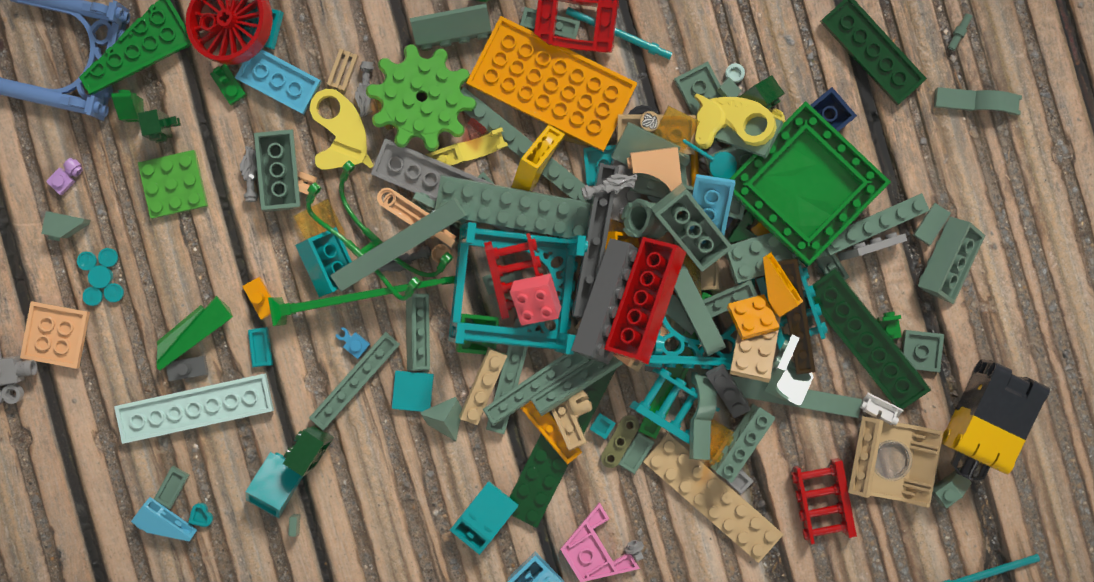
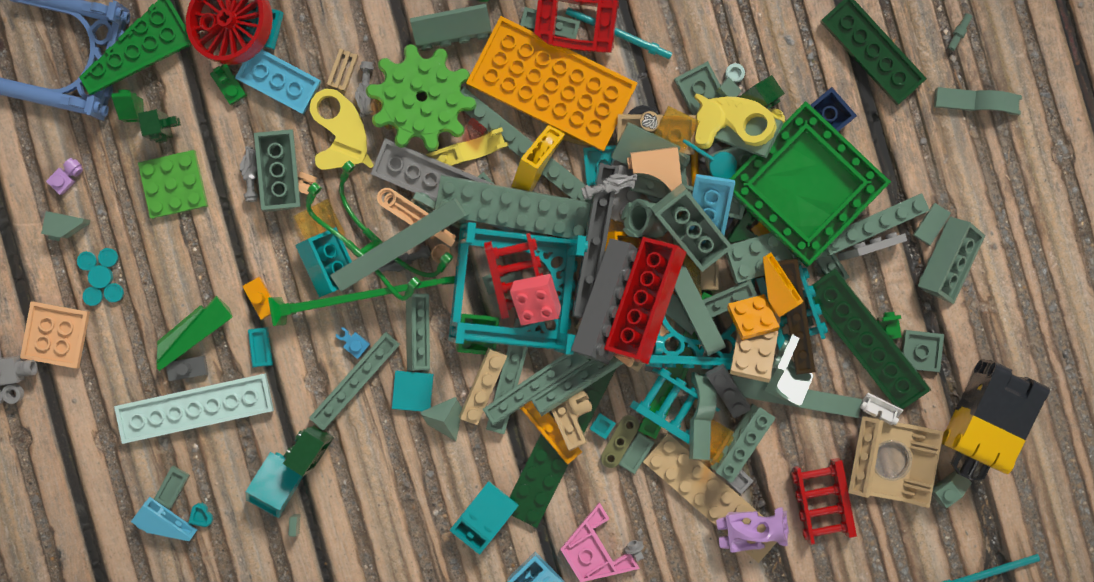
none -> lavender hips [716,507,789,553]

